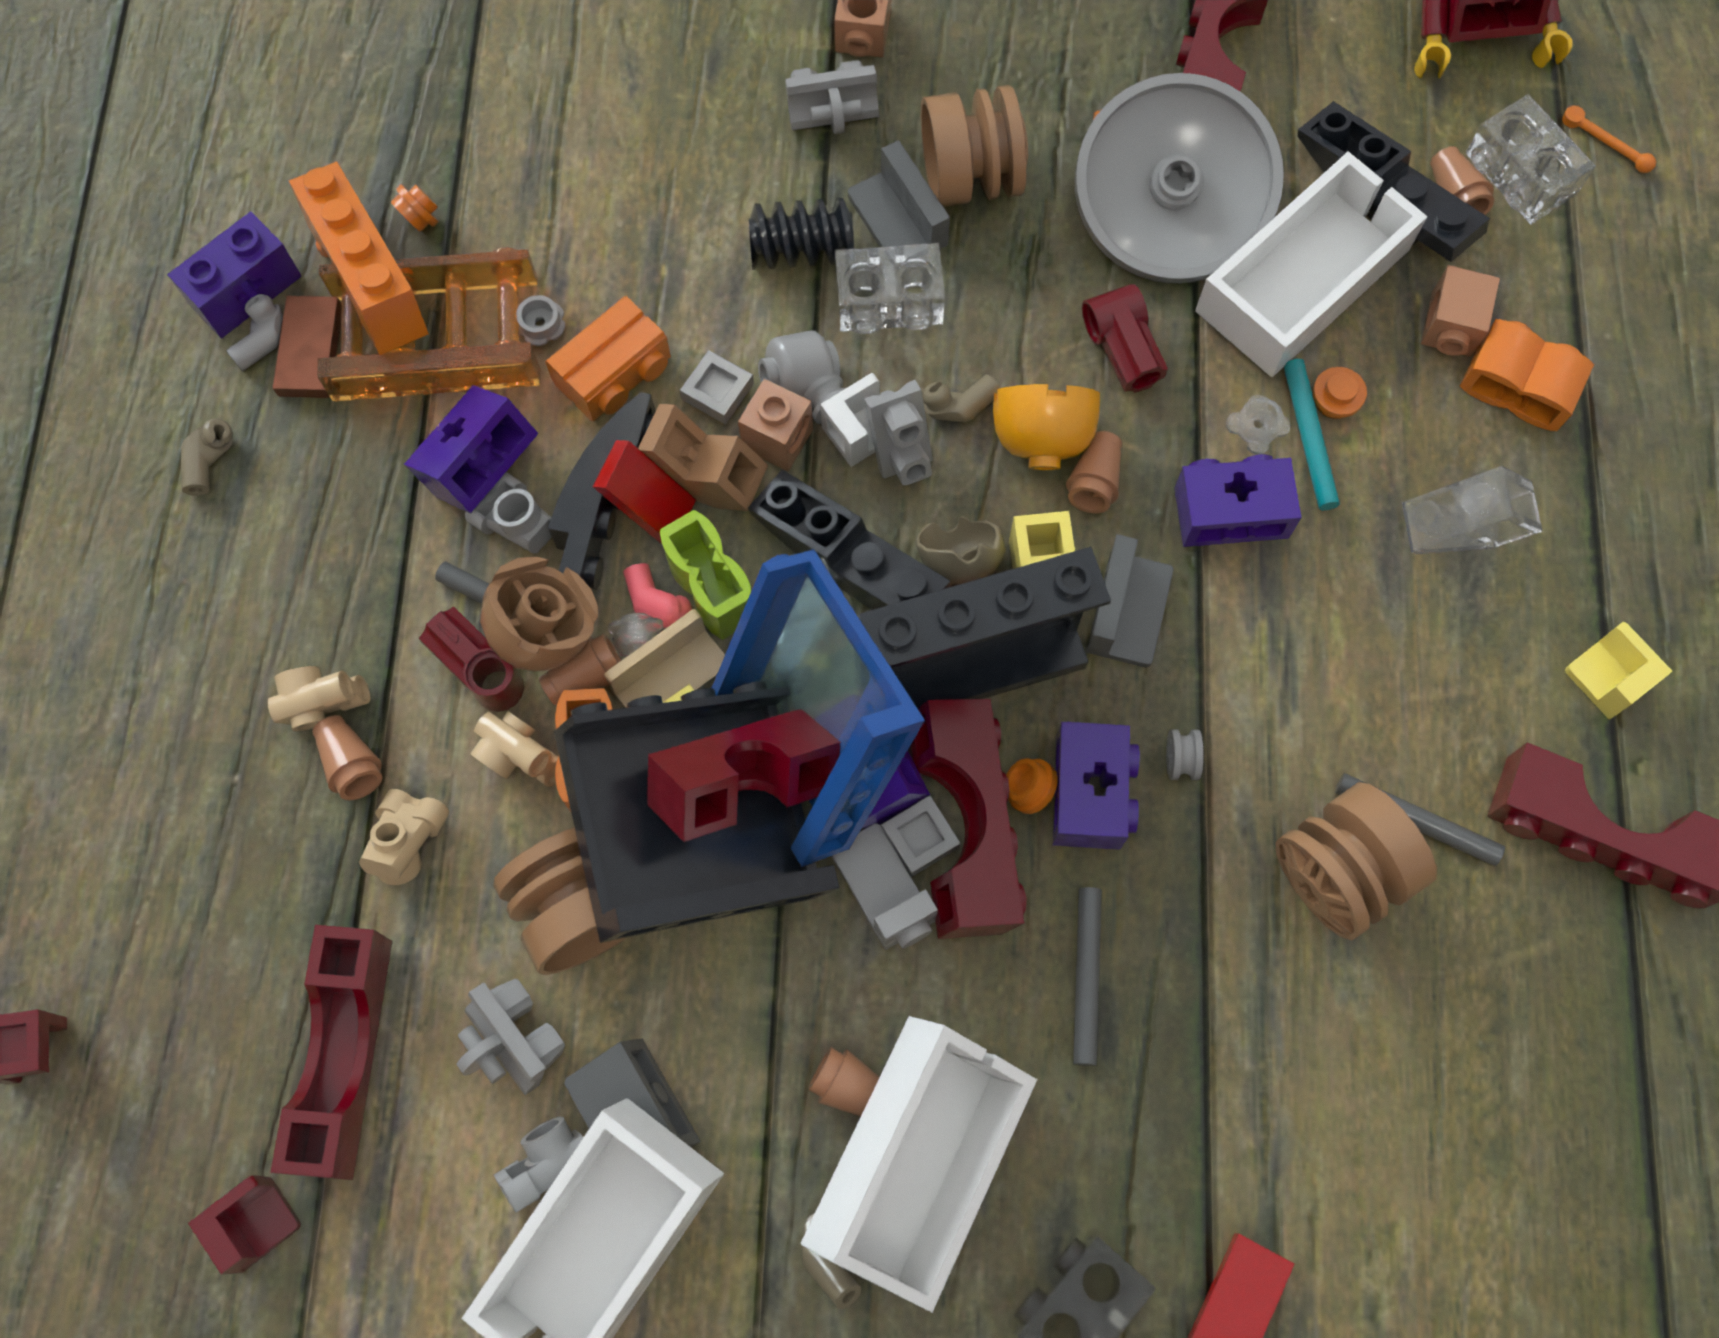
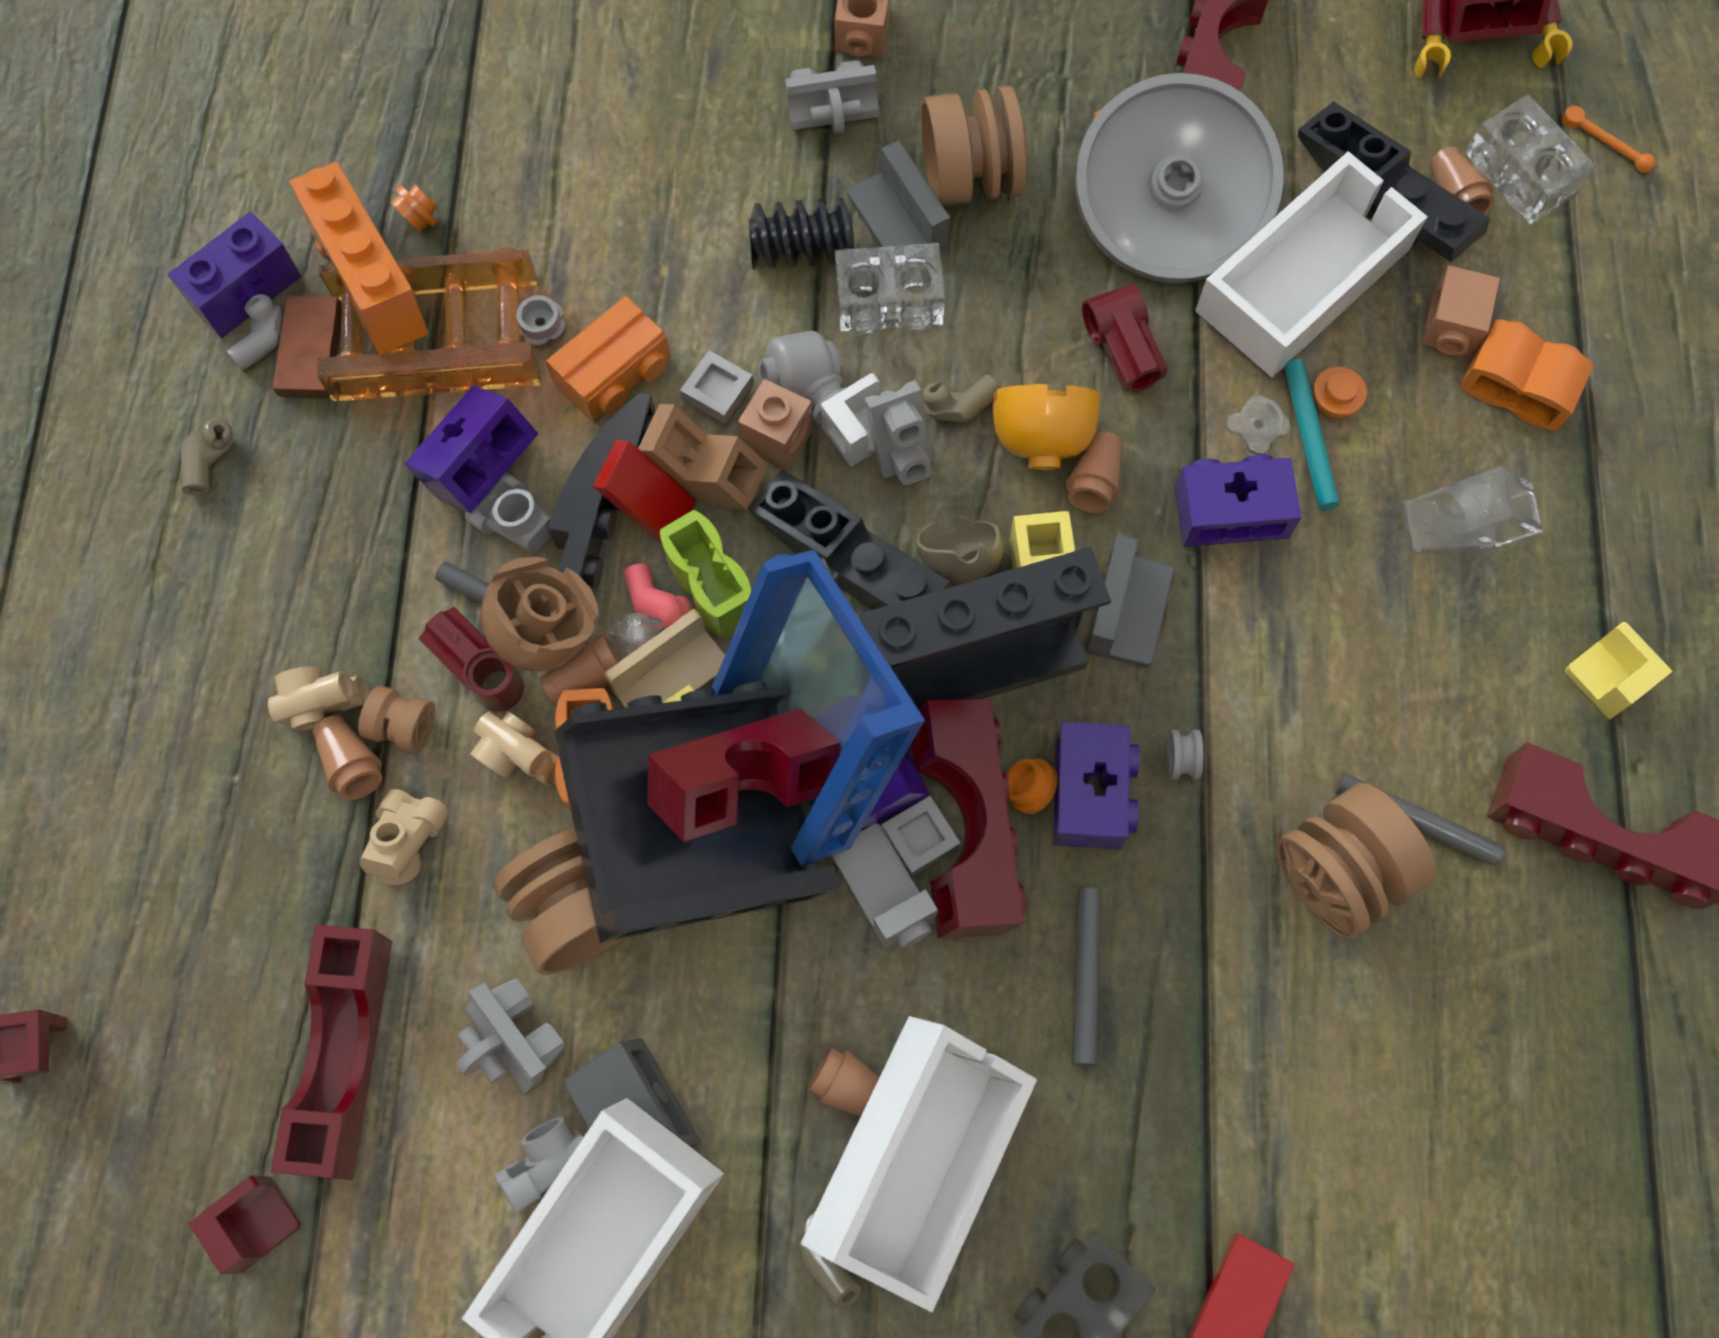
none -> medium nougat wheel [358,685,436,755]

